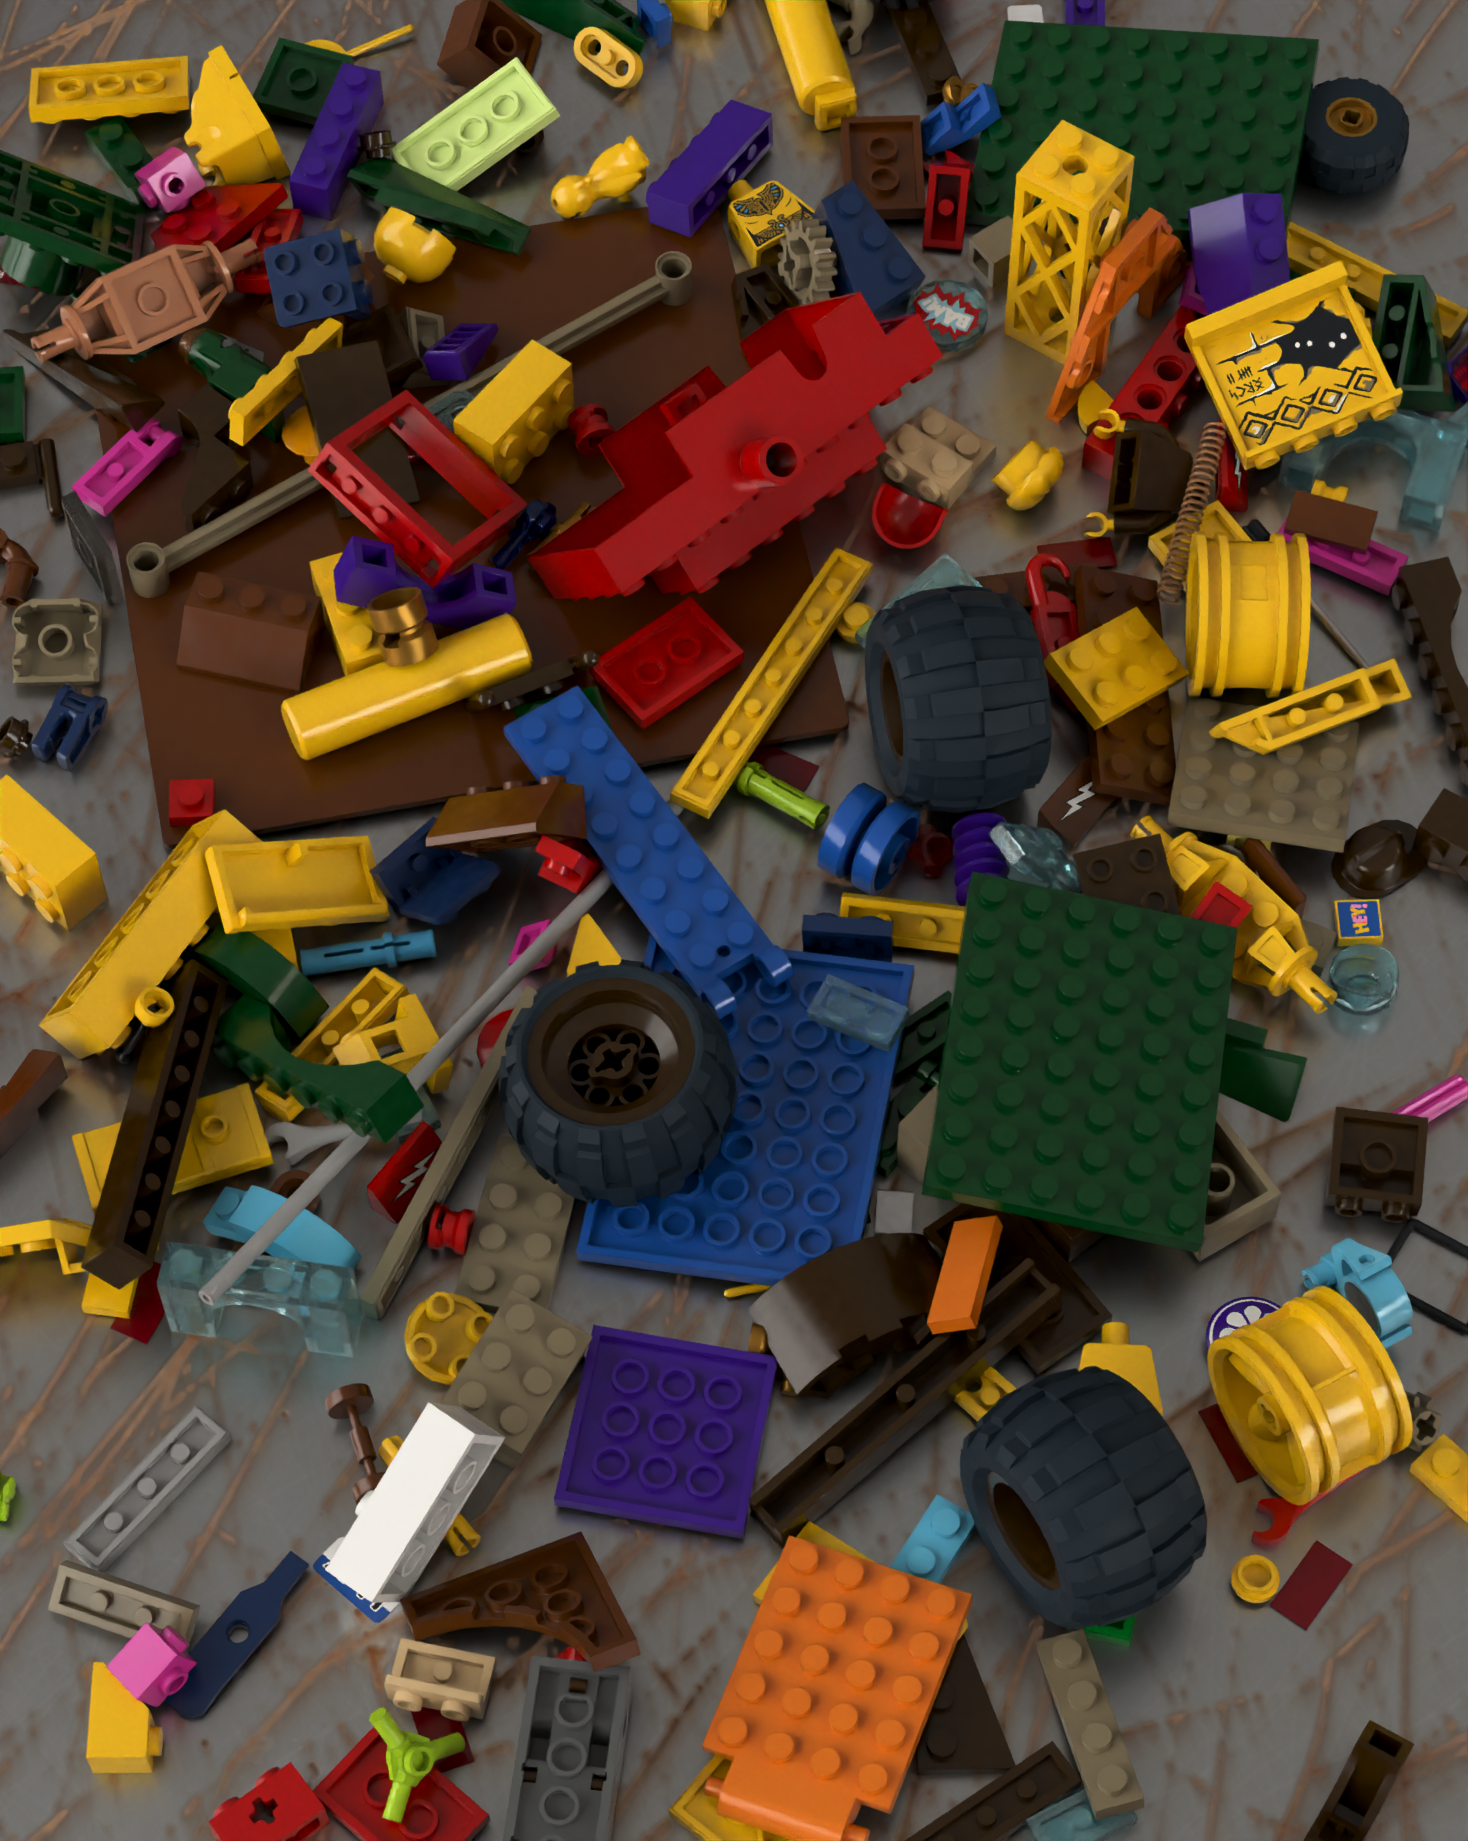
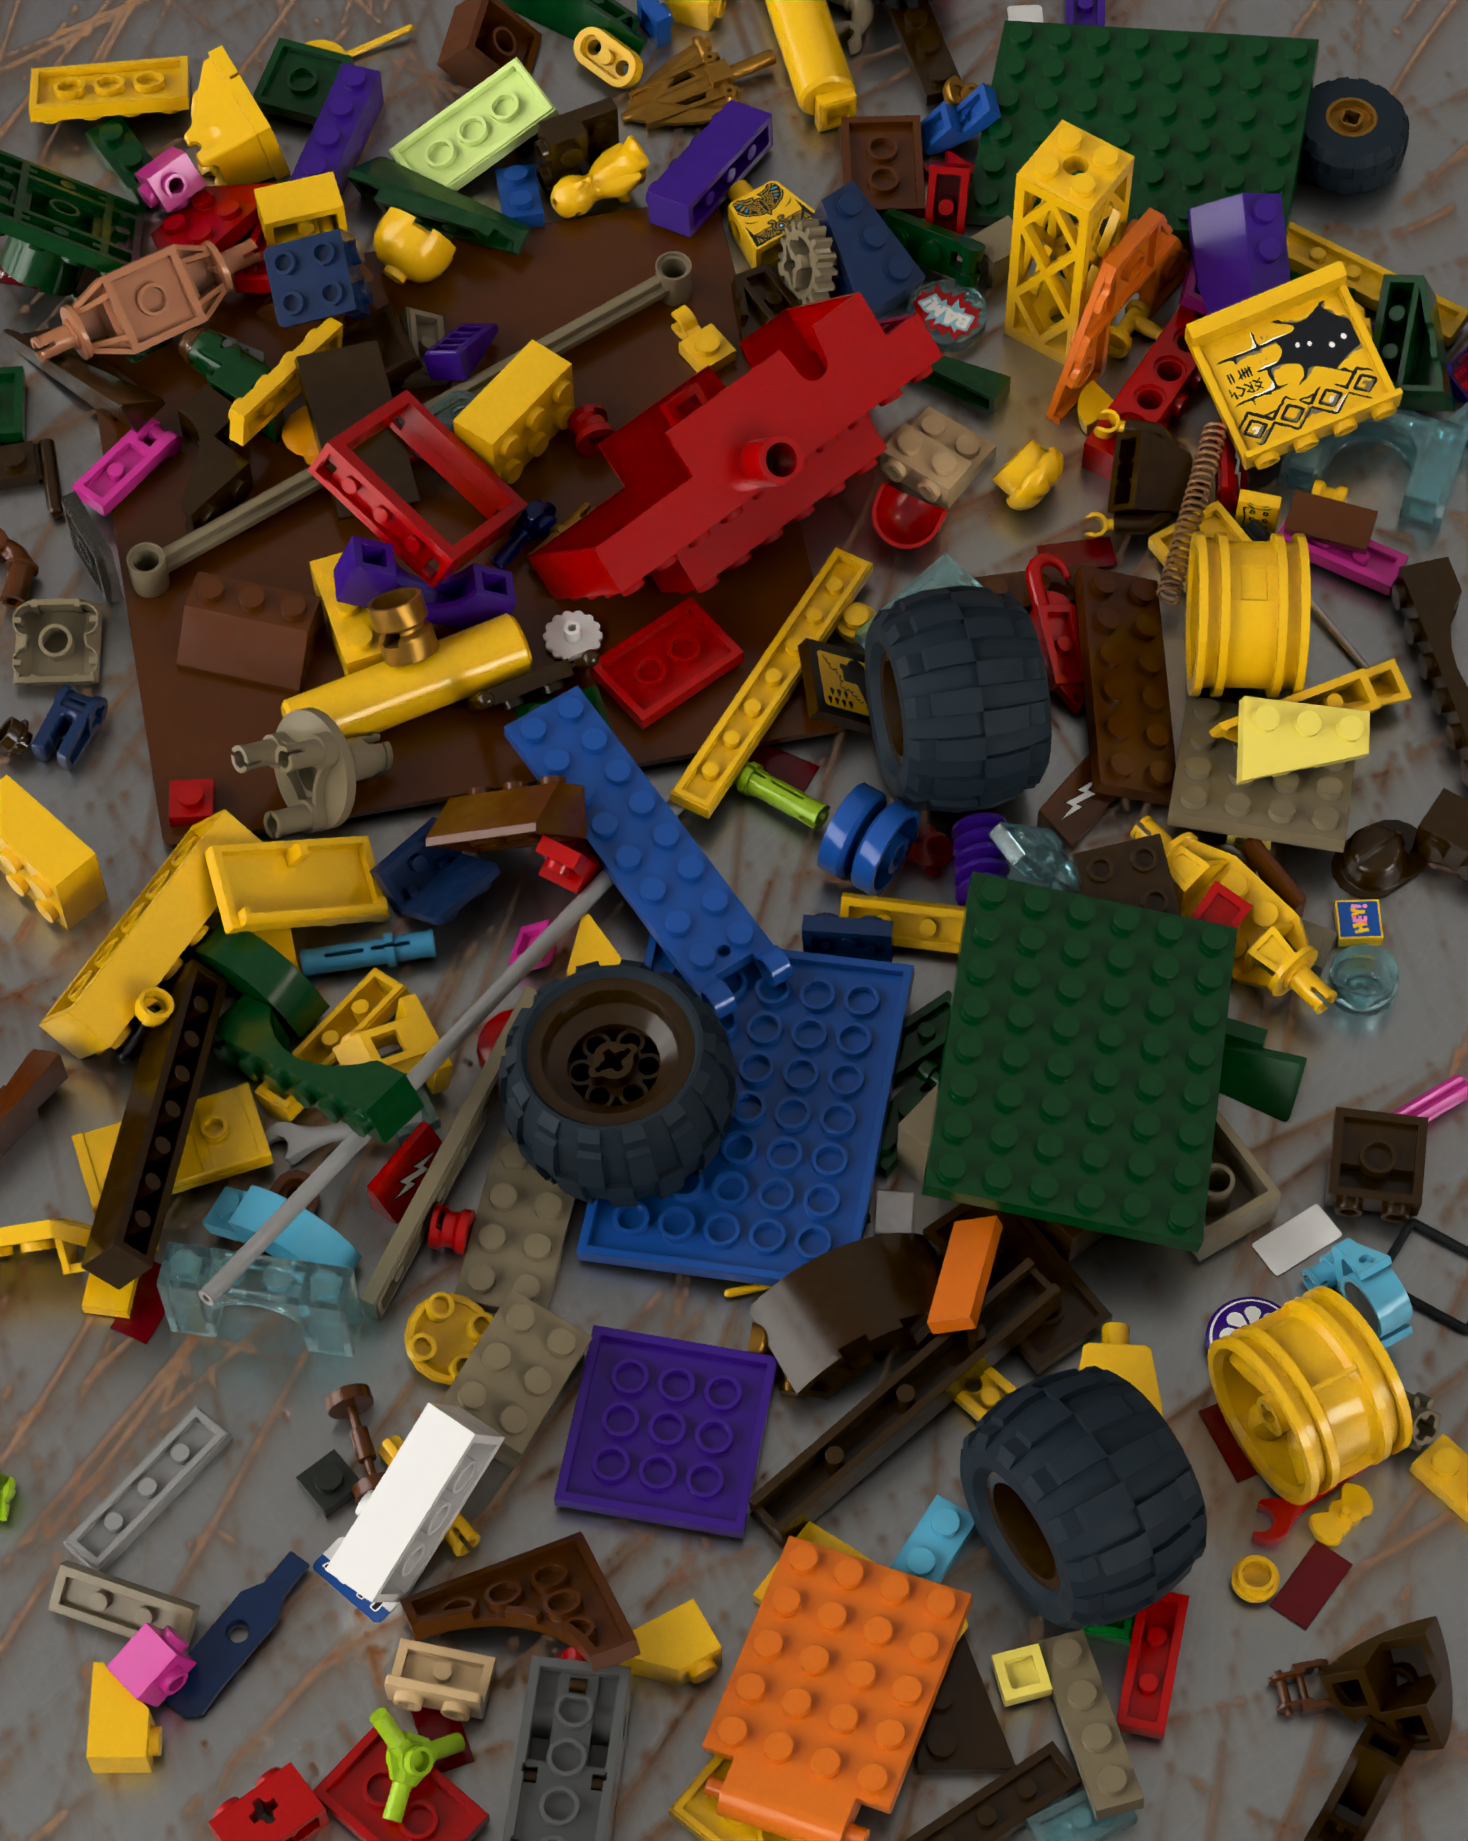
dark brown plate [357,130,396,159] -> none
clear light blue plate [807,974,910,1053] -> none
yellow plate [1044,607,1189,730] -> none
none -> dark tan piece [231,707,394,839]
none -> yellow brick [254,171,348,247]
none -> pearl dark grey plate [296,1449,360,1519]
none -> blue plate [495,164,545,228]
none -> dark brown plate [534,97,619,192]
none -> white piece [543,611,603,660]
none -> yellow slope [619,1598,722,1687]
none -> pearl gold bar [620,35,776,131]
none -> yellow plate [671,305,736,373]
none -> tile [798,638,873,736]
none -> dark green plate [883,207,985,288]
none -> dark green piece [920,355,1011,415]
none -> light yellow plate [991,1643,1053,1707]
none -> yellow piece [1107,299,1164,358]
none -> red plate [1116,1592,1190,1740]
none -> yellow tile [1235,489,1282,533]
none -> light yellow wing [1236,696,1370,785]
none -> white sticker [1252,1204,1342,1276]
none -> reddish brown piece [1268,1659,1338,1717]
none -> yellow piece [1308,1483,1374,1547]
none -> dark brown brick [1319,1616,1453,1750]

